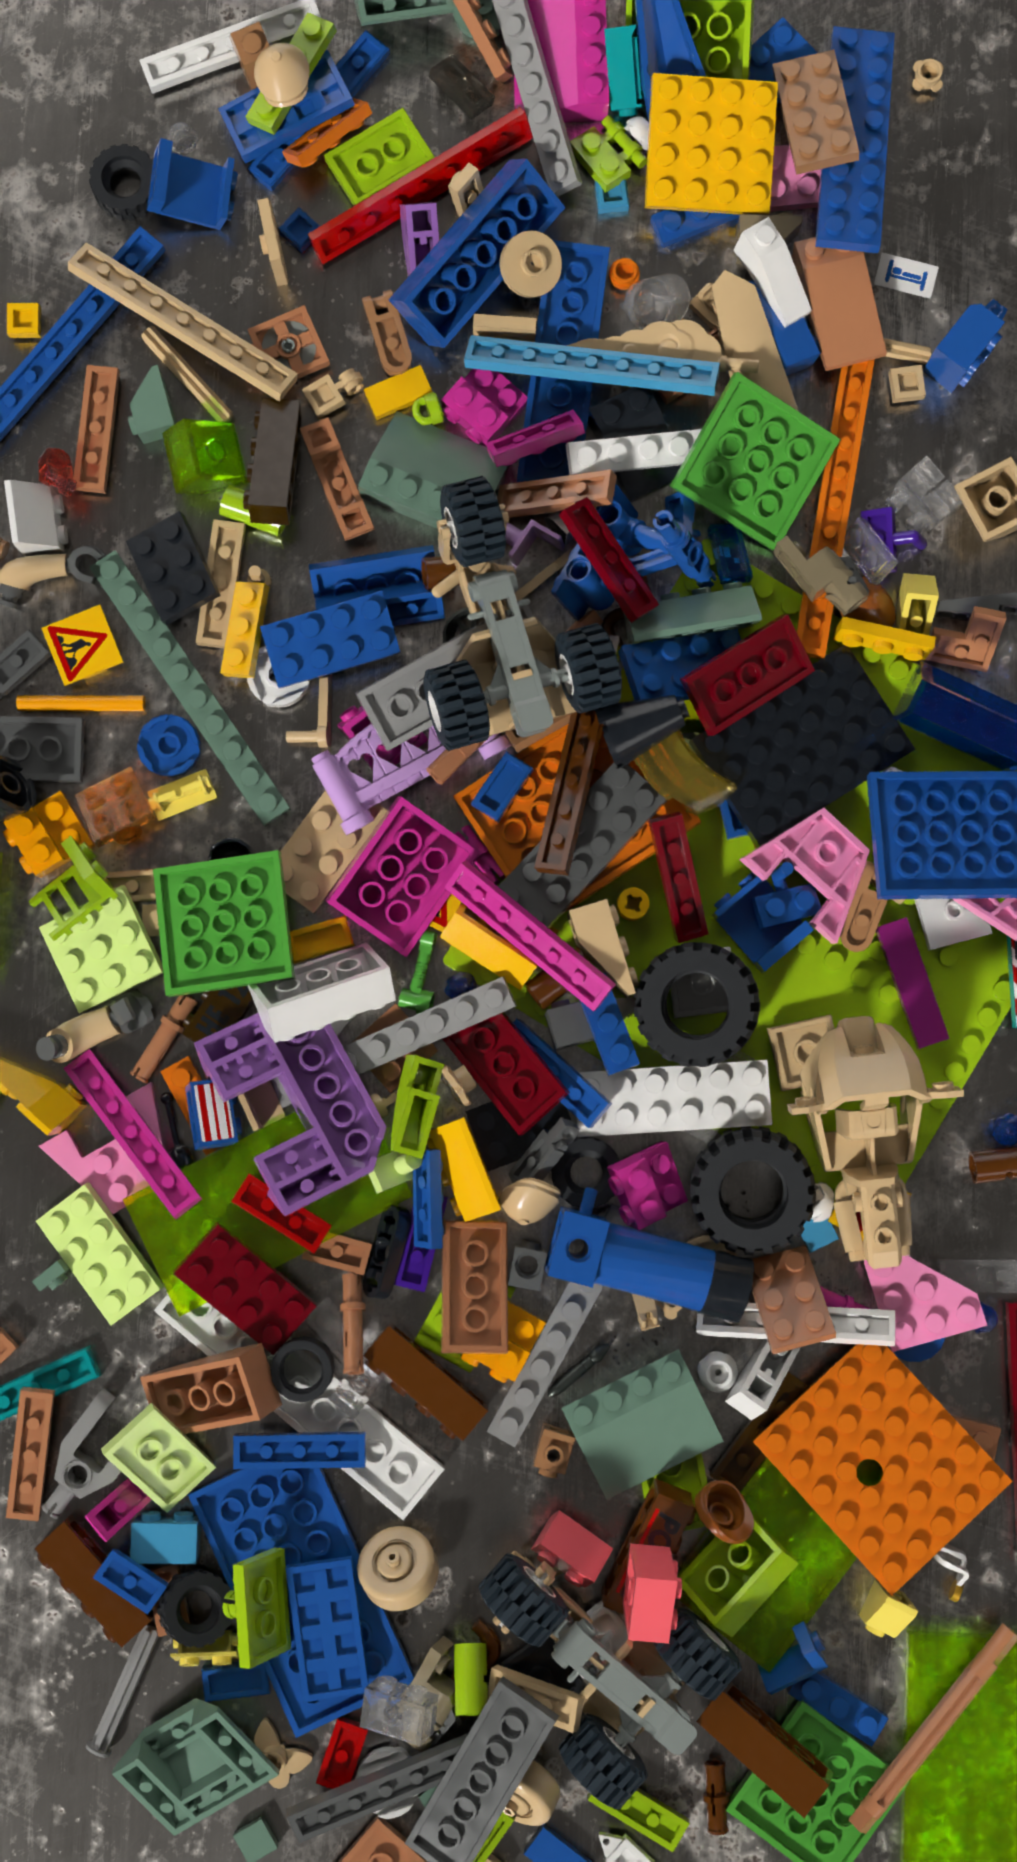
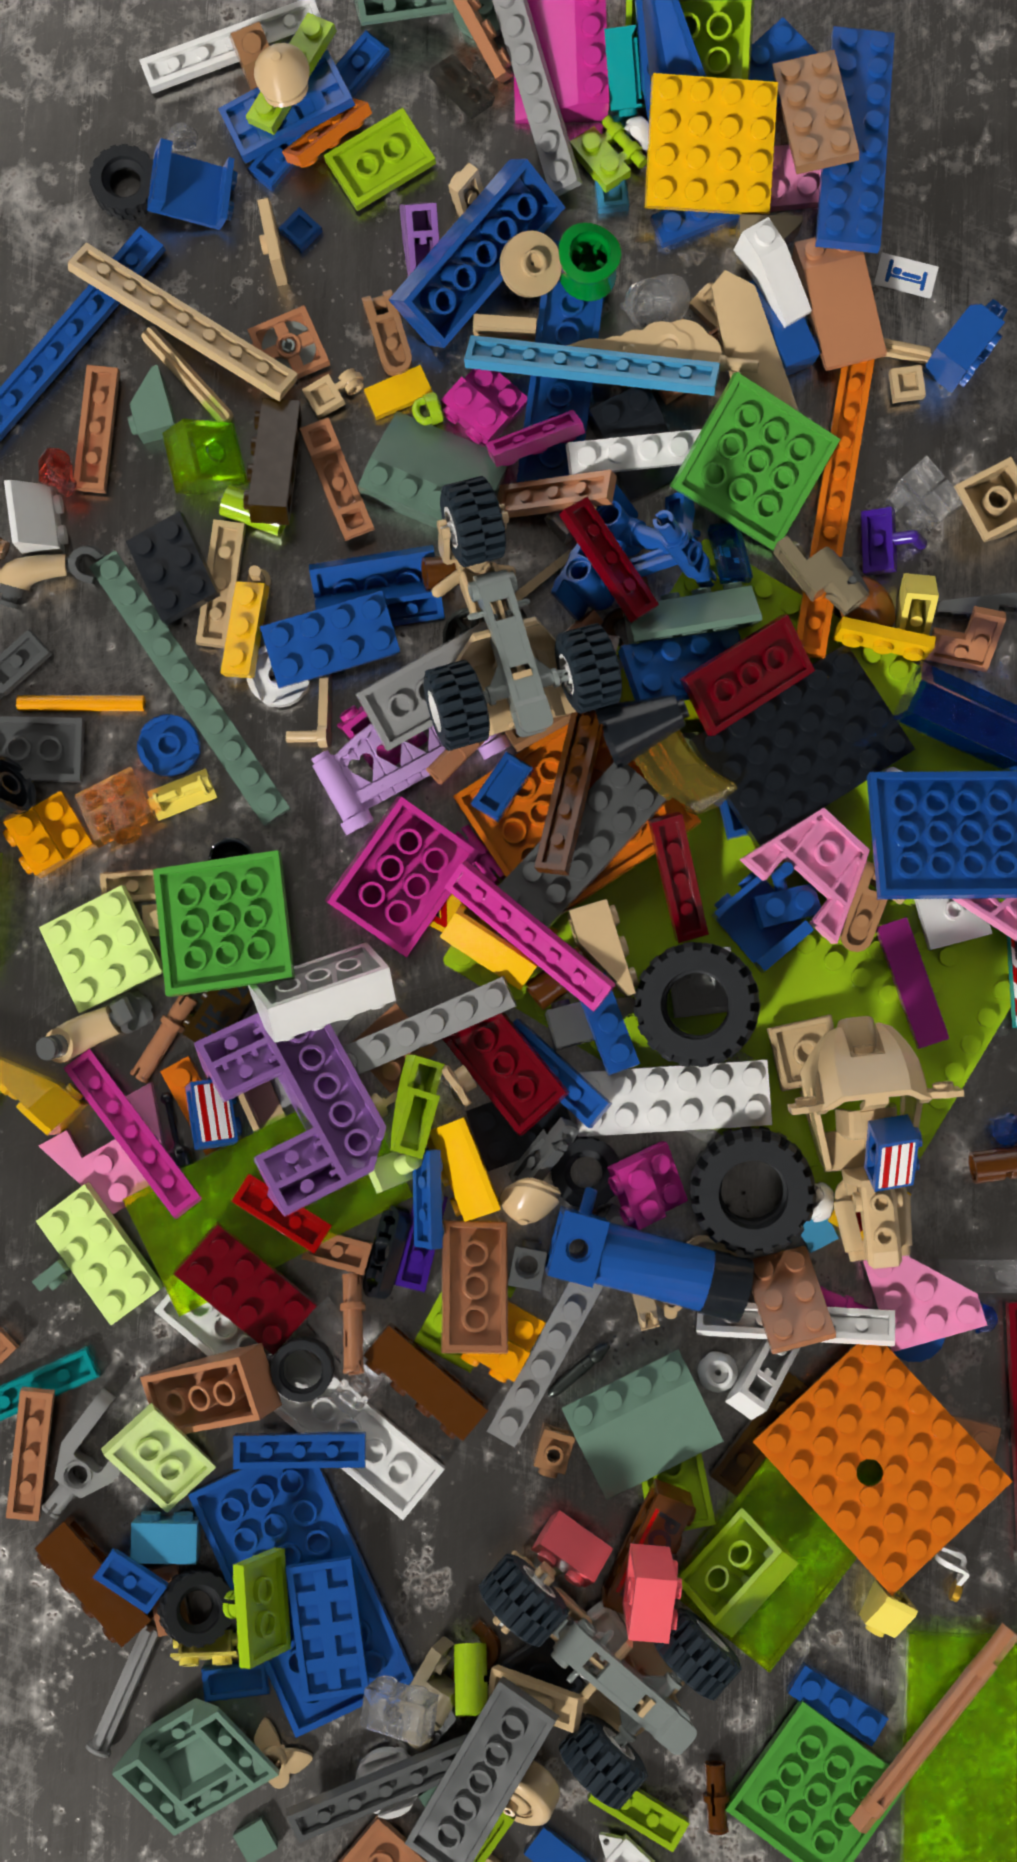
yellow plate [7,303,41,338] -> none
lime plate [29,836,119,941] -> none
yellow piece [41,604,124,686] -> none
dark pink slope [84,1478,152,1542] -> none
tan plate [280,790,387,914] -> none
yellow tile [290,915,355,964] -> none
red plate [307,107,533,264] -> none
red plate [316,1716,369,1789] -> none
tan wheel [357,1526,439,1611] -> none
bright green brick [398,930,438,1014] -> none
clear blue plate [444,971,477,999] -> none
lavender bracket [506,519,565,567] -> none
orange plate [609,258,640,290] -> none
yellow wheel [616,887,649,921] -> none
dark orange hat [694,1480,754,1544] -> none
reddish brown brick [696,1682,834,1818] -> none
blue bracket [758,1621,828,1695] -> none
clear plate [843,517,899,585] -> none
tan plate [912,58,944,92] -> none
none -> green hat [559,223,621,301]
none -> blue brick [864,1114,922,1192]

